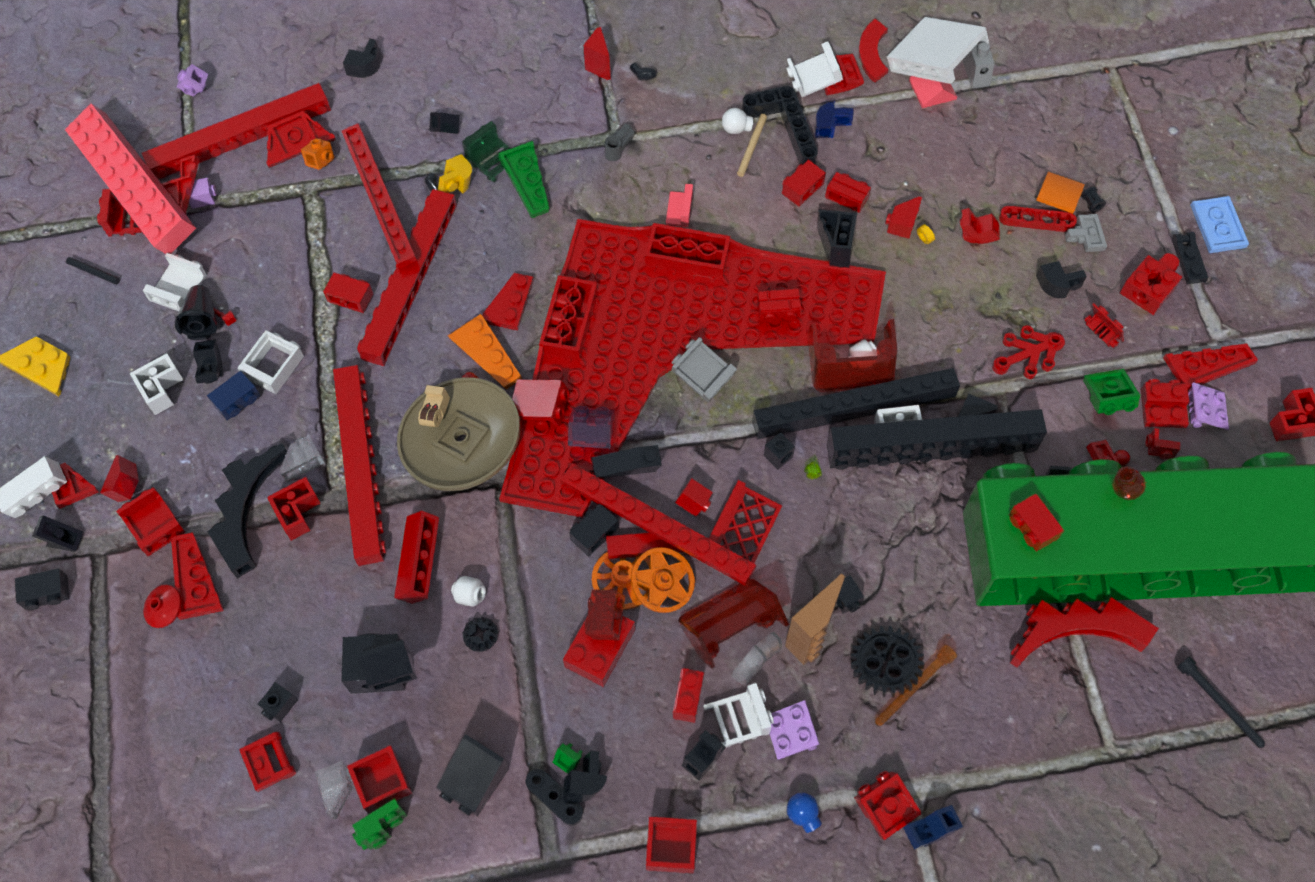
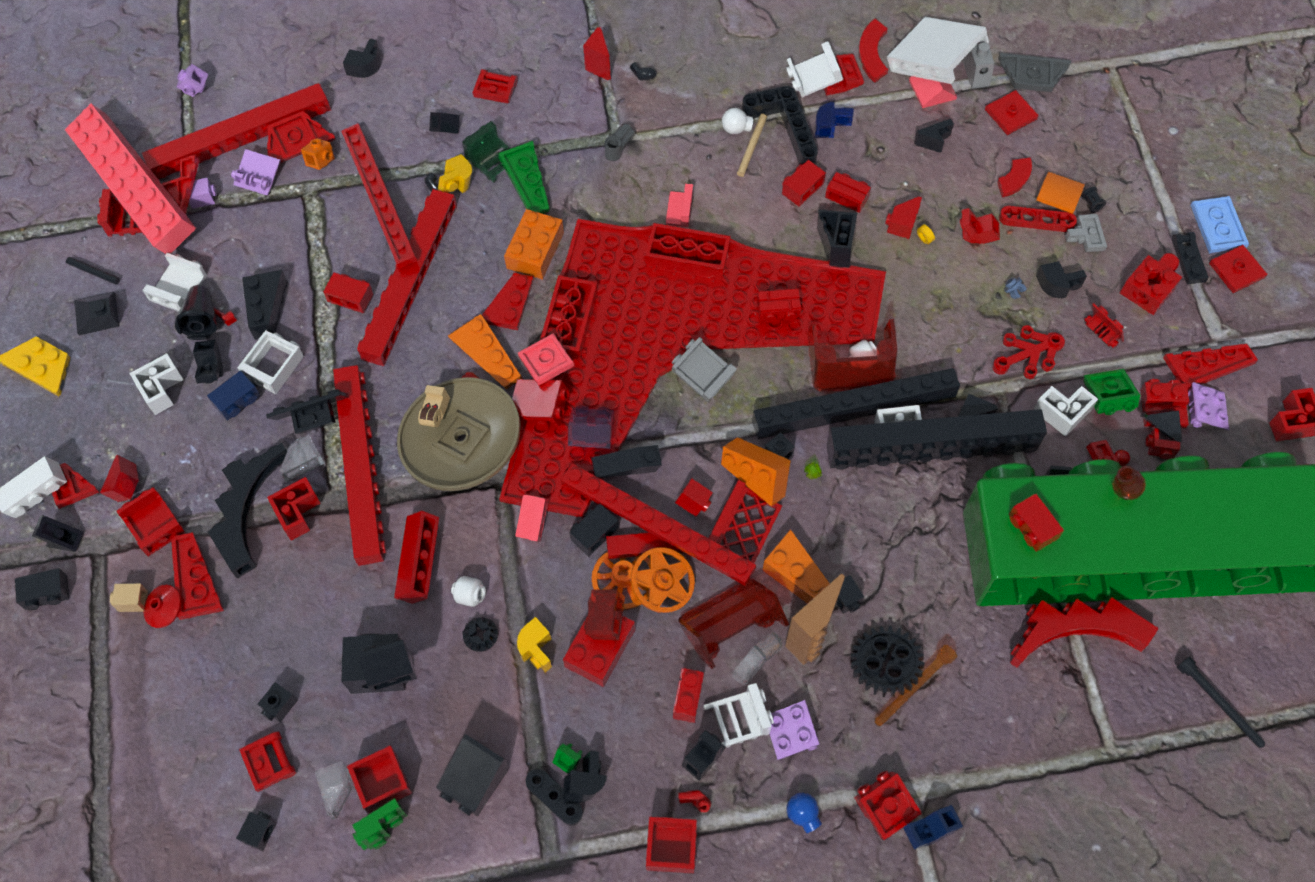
none -> black slope [74,292,119,335]
none -> tan brick [110,583,148,612]
none -> lavender hinge [231,149,280,196]
none -> black brick [236,811,276,851]
none -> black wedge [242,270,288,340]
none -> black bracket [266,389,349,434]
none -> red plate [472,69,518,104]
none -> orange brick [504,209,564,280]
none -> coral panel [516,495,549,542]
none -> yellow brick [517,617,552,673]
none -> coral plate [518,333,574,386]
none -> red arm [678,790,711,813]
none -> orange wedge [721,437,791,507]
none -> orange wedge [763,529,830,604]
none -> black slope [914,118,954,153]
none -> red plate [985,90,1039,135]
none -> red tile [997,158,1032,197]
none -> dark grey wing [998,53,1071,92]
none -> sand blue plate [1004,277,1027,299]
none -> white brick [1033,386,1098,437]
none -> black slope [1140,408,1182,442]
none -> red plate [1209,245,1268,293]

